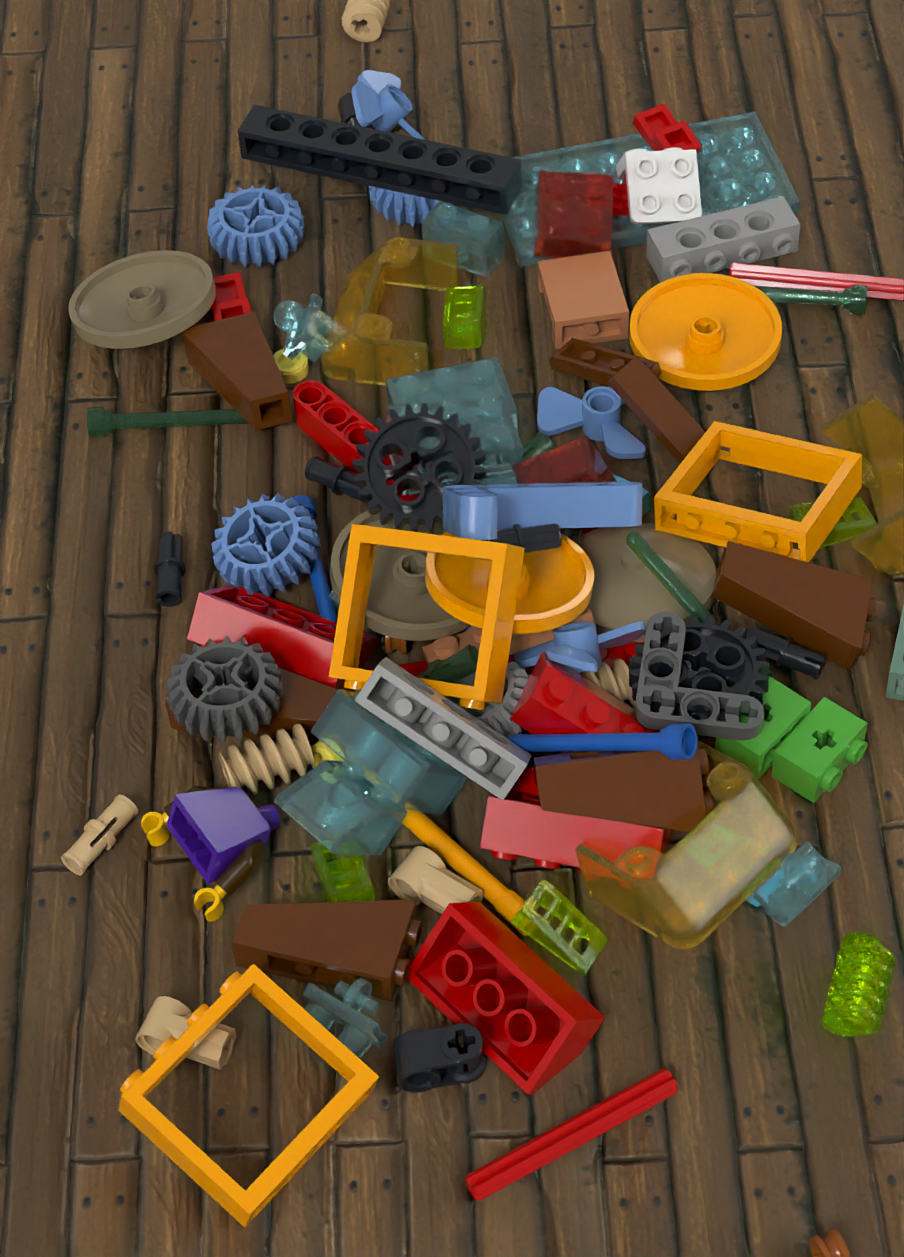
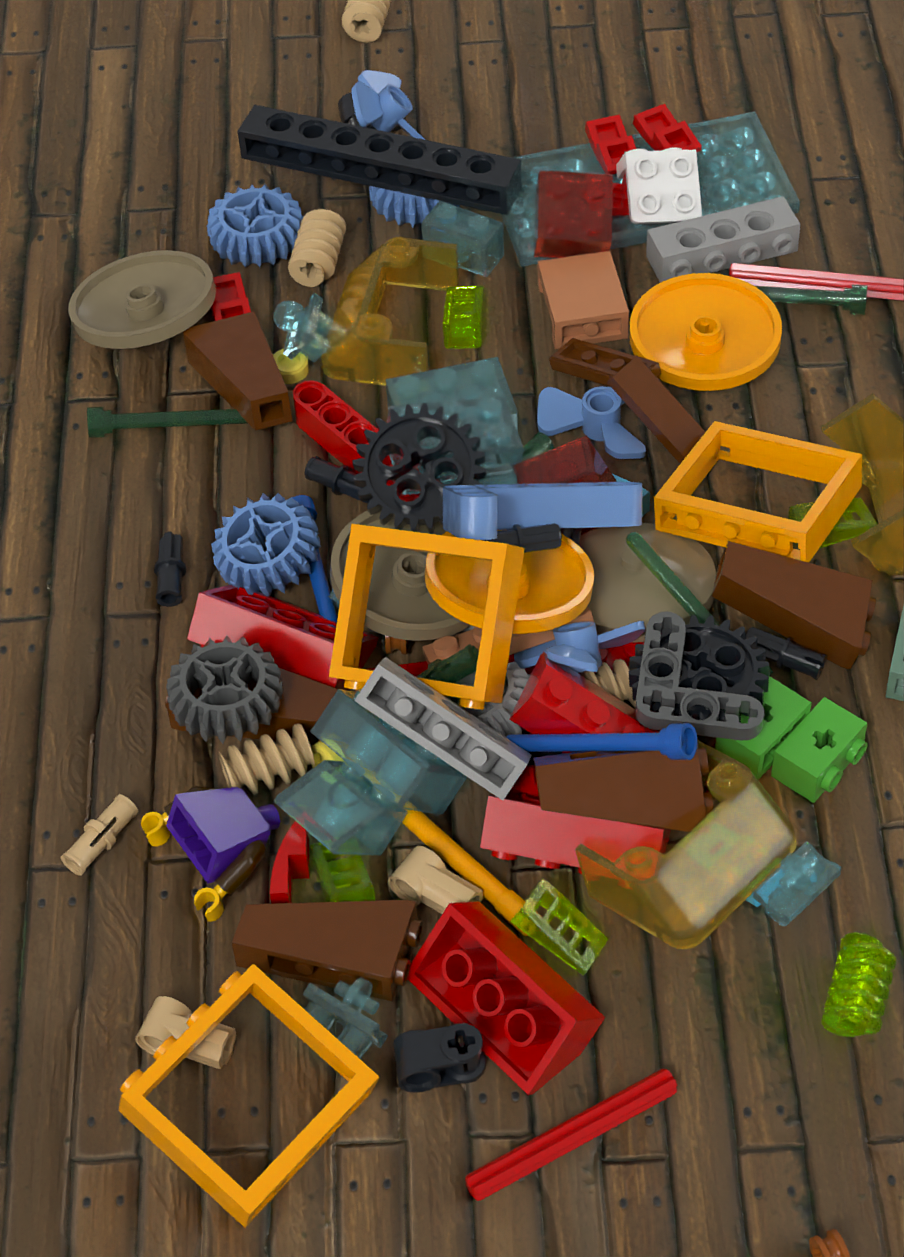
none -> red slope [270,817,310,904]
none -> tan piece [288,209,347,288]
none -> red slope [585,114,637,175]

